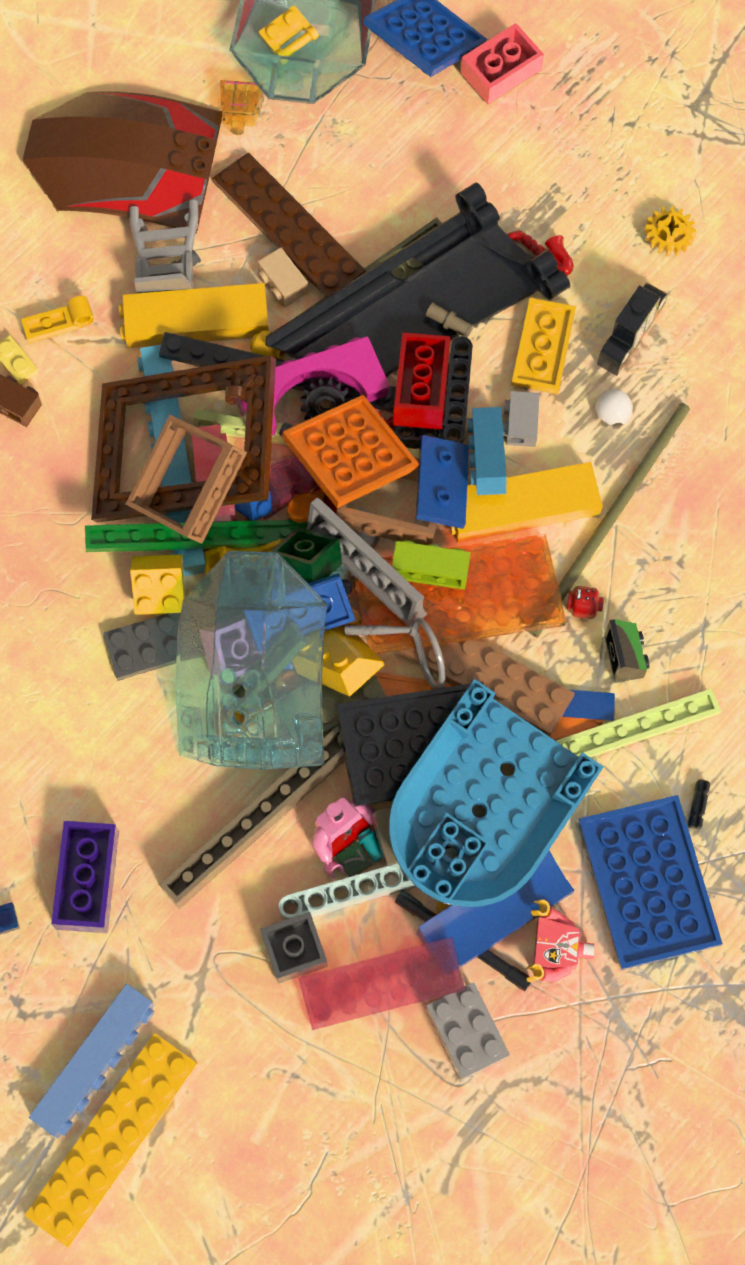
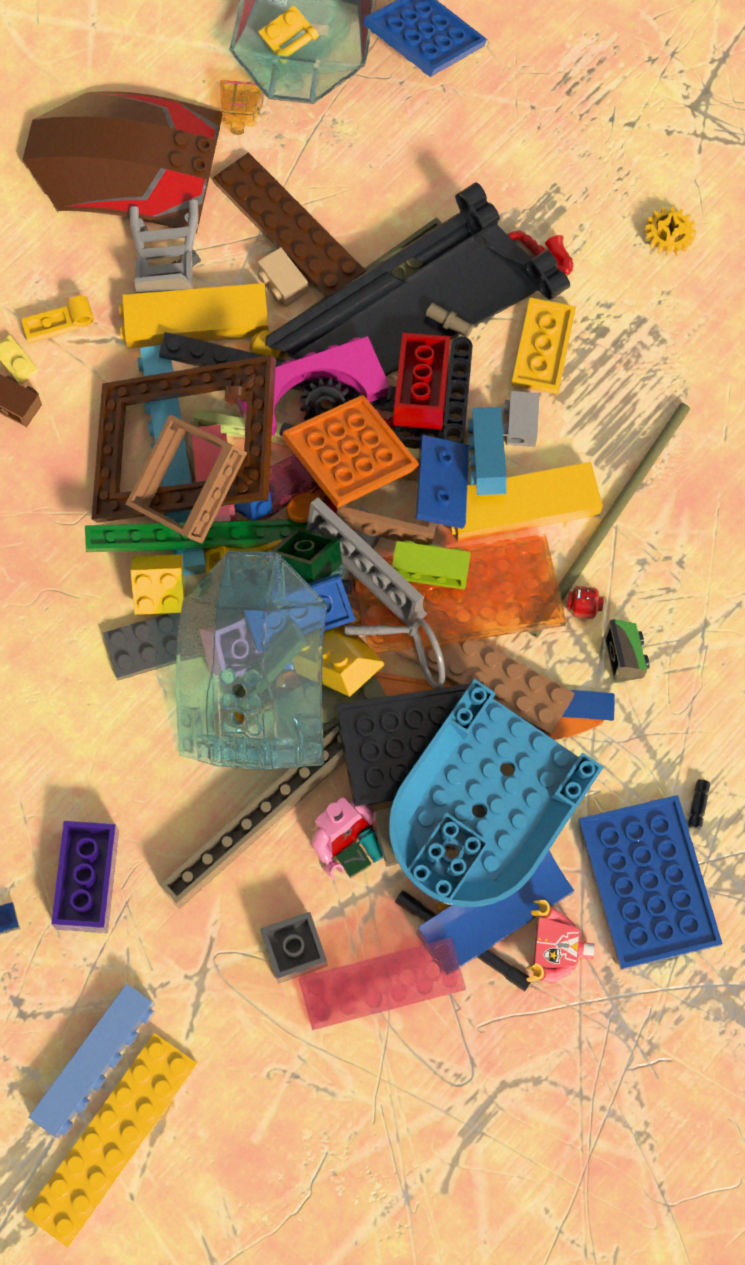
light aqua beam [279,847,457,920] -> none
light grey brick [425,982,510,1082] -> none
coral brick [461,23,544,104] -> none
yellowish green plate [556,688,721,757] -> none
white hair [595,389,633,425] -> none
black brick [597,282,668,376] -> none

